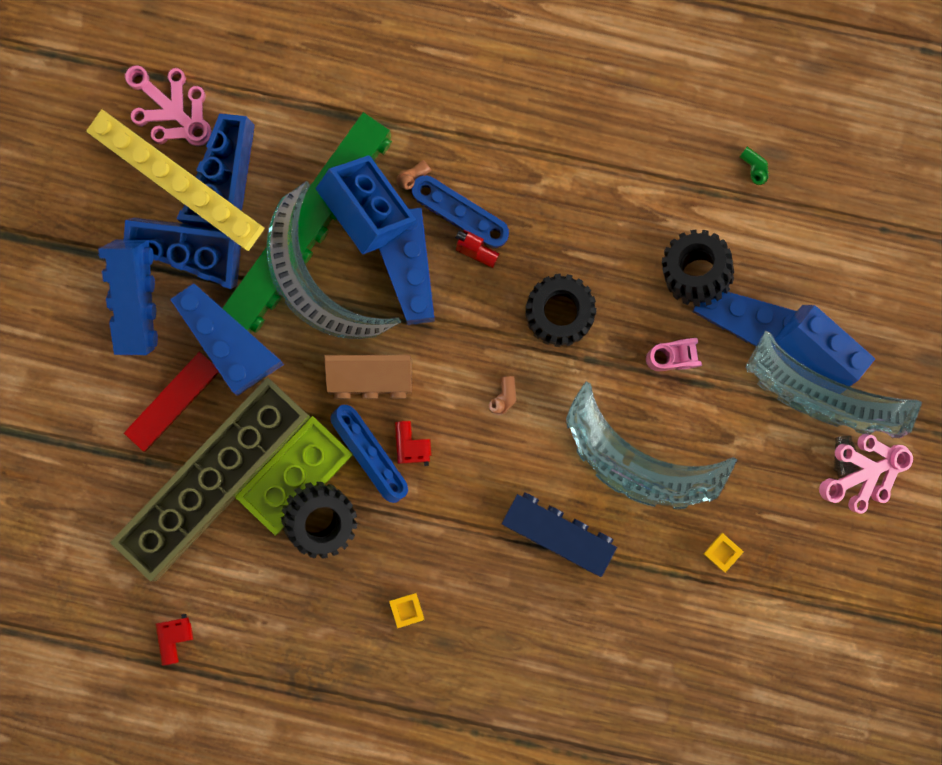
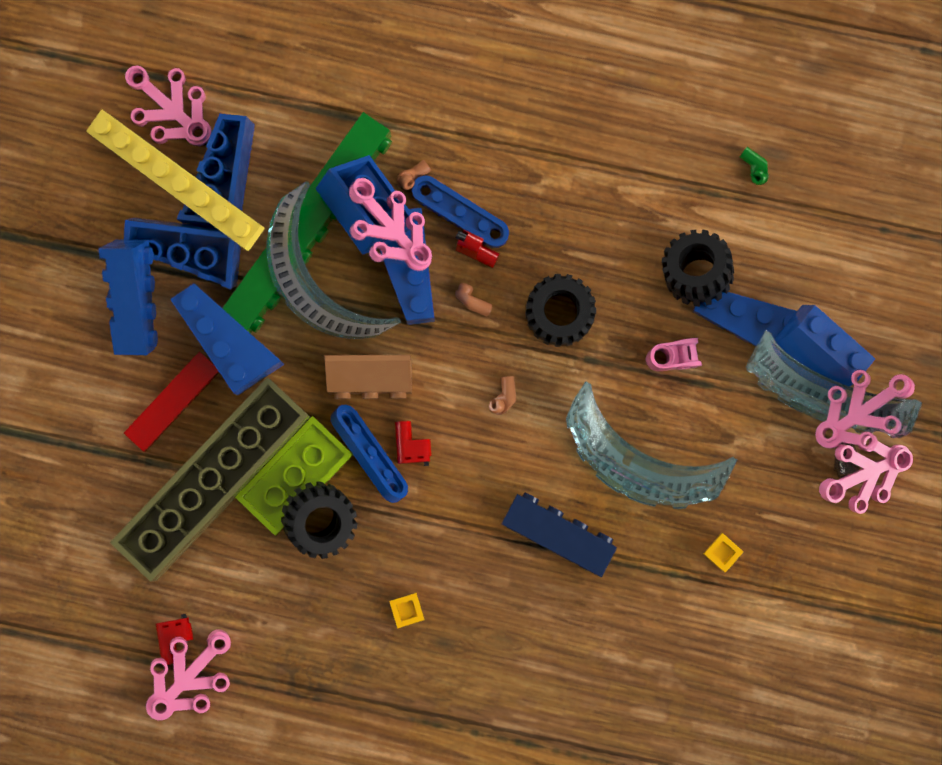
none -> bright pink plant [146,629,231,720]
none -> bright pink plant [349,178,432,271]
none -> nougat arm [455,283,492,317]
none -> bright pink plant [816,370,915,450]

